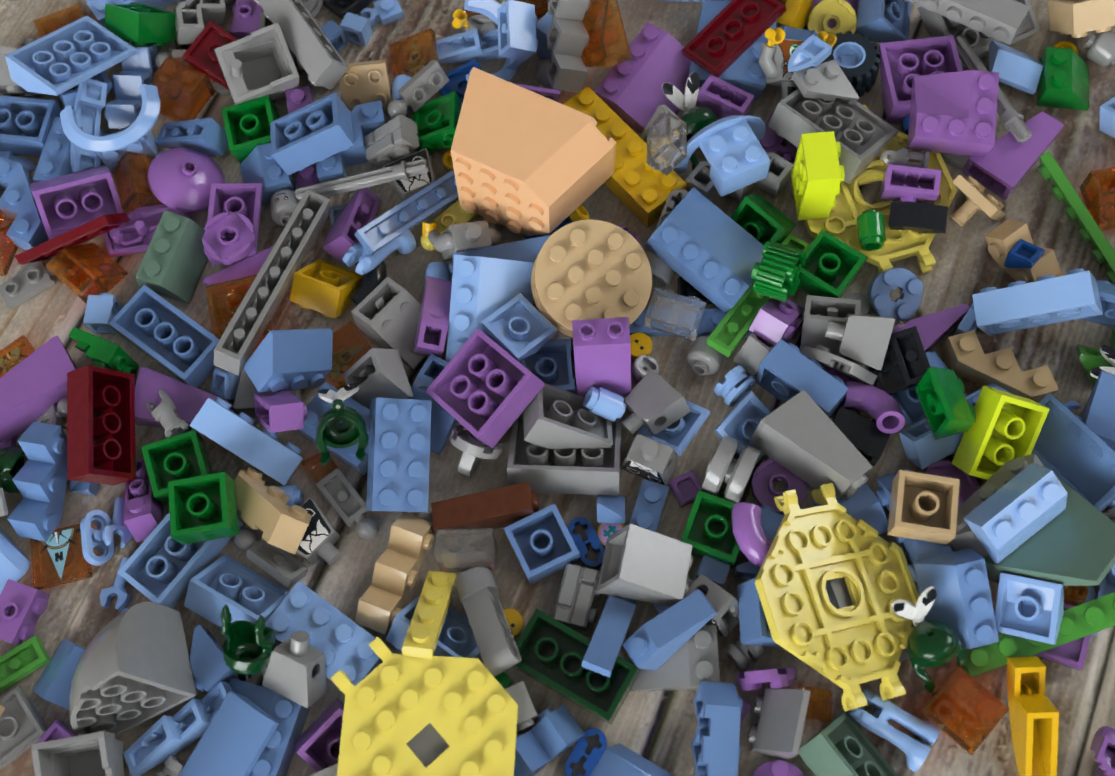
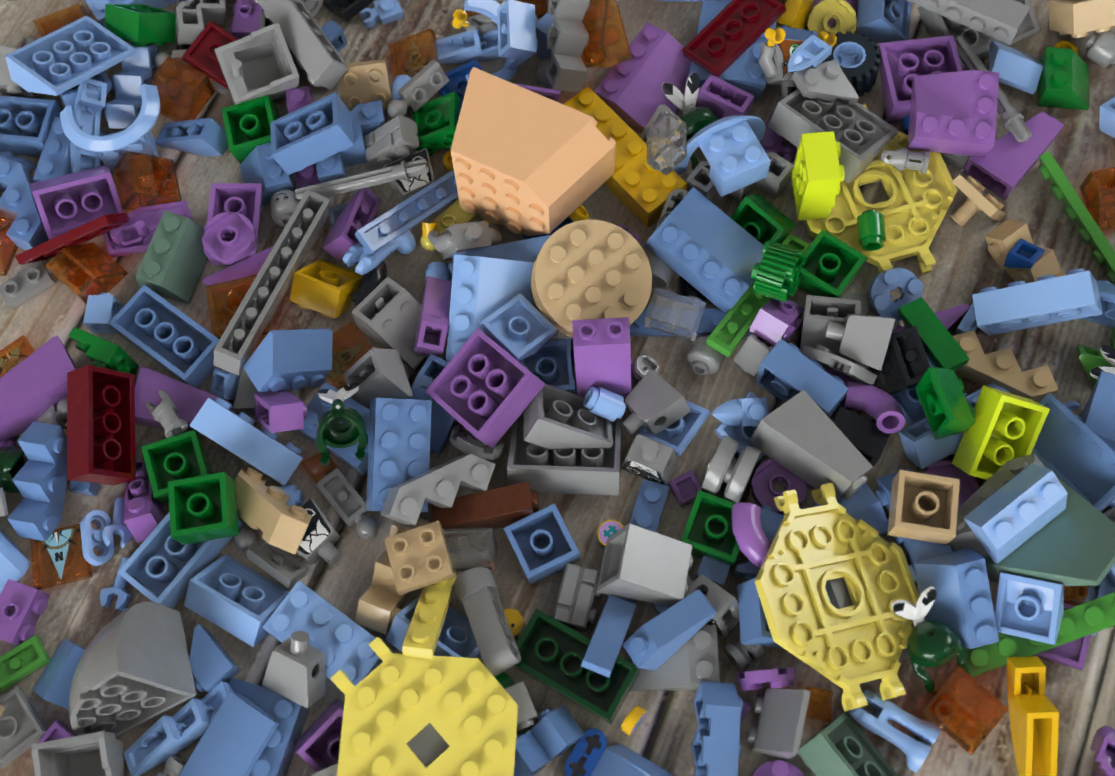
medium lavender dish [148,148,225,212] -> none
dark green hair [220,605,275,681] -> none
light blue slope [340,12,372,46] -> none
blue beam [568,517,605,569] -> none
medium blue slope [597,495,625,523] -> none
yellow tile [630,333,652,360] -> none
light blue wheel [714,365,756,407] -> none
medium lavender brick [880,164,942,204] -> none
black slope [888,202,948,234] -> none
none -> light grey brick [380,454,496,525]
none -> tan plate [384,521,455,595]
none -> yellow tile [621,705,647,736]
none -> light blue plate [712,398,768,426]
none -> green tile [897,297,970,370]

